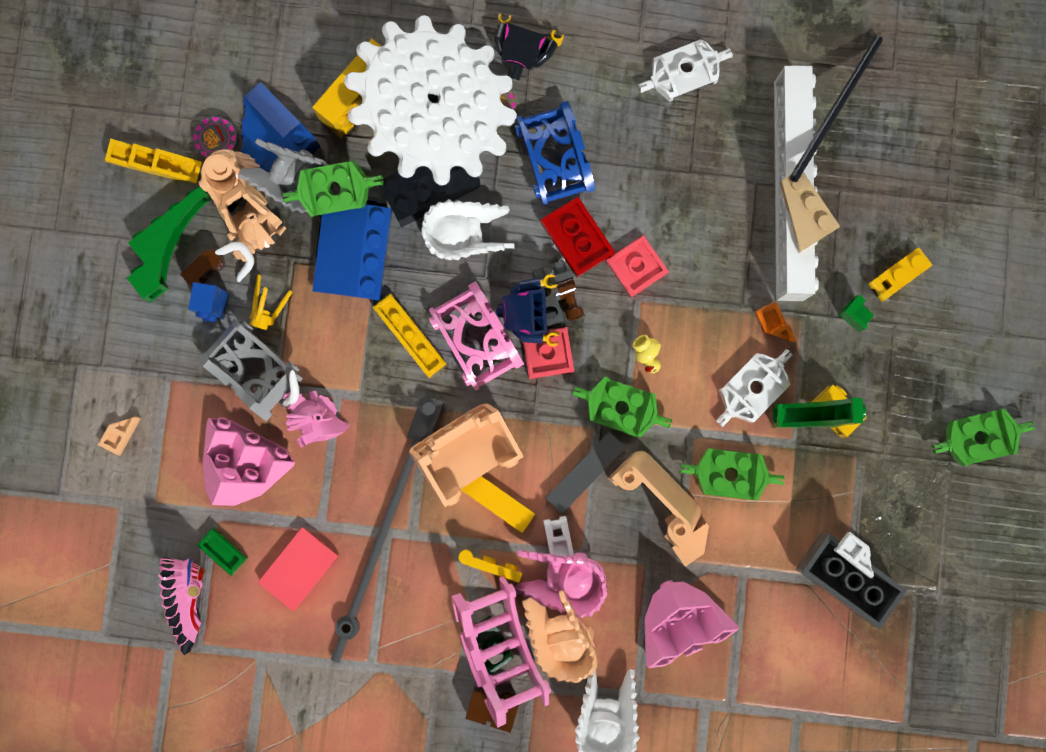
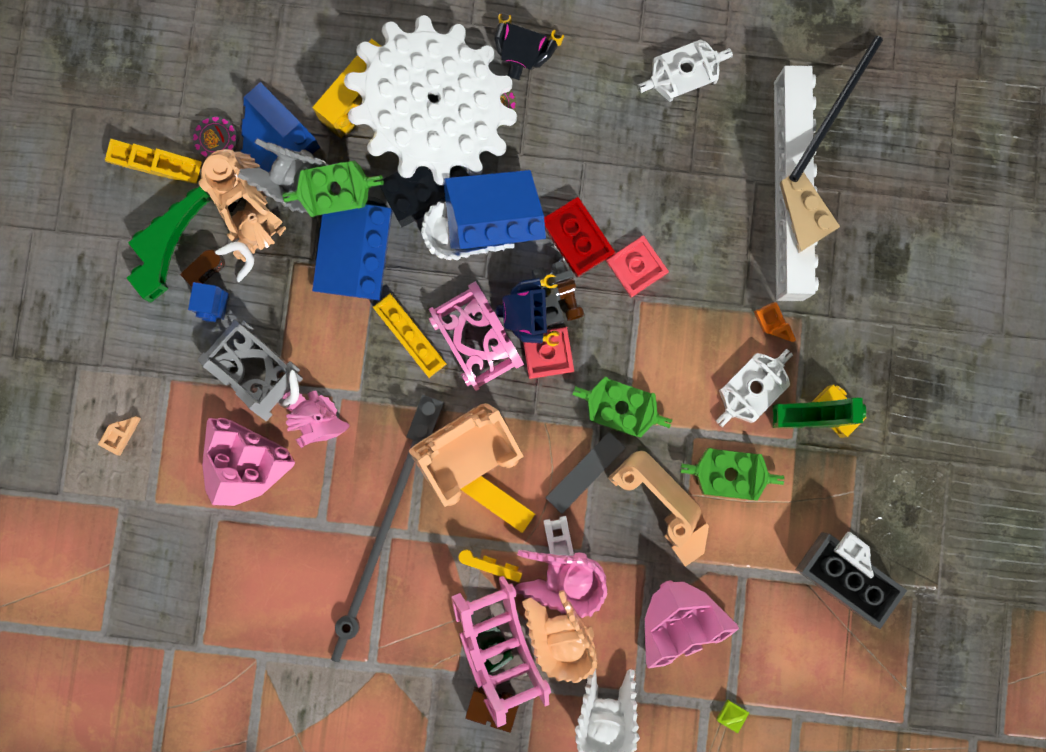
piece [158,557,205,655] -> none
green tile [197,527,248,576] -> none
yellow plant [249,274,292,330] -> none
coral tile [258,527,339,612] -> none
blue fence [515,101,596,205] -> none
light yellow animal [632,335,661,373] -> none
green panel [838,294,874,332] -> none
yellow plate [868,247,932,302] -> none
bright green plate [931,409,1035,466] -> none
none -> blue slope [443,170,546,249]
none -> lime tile [716,699,749,733]

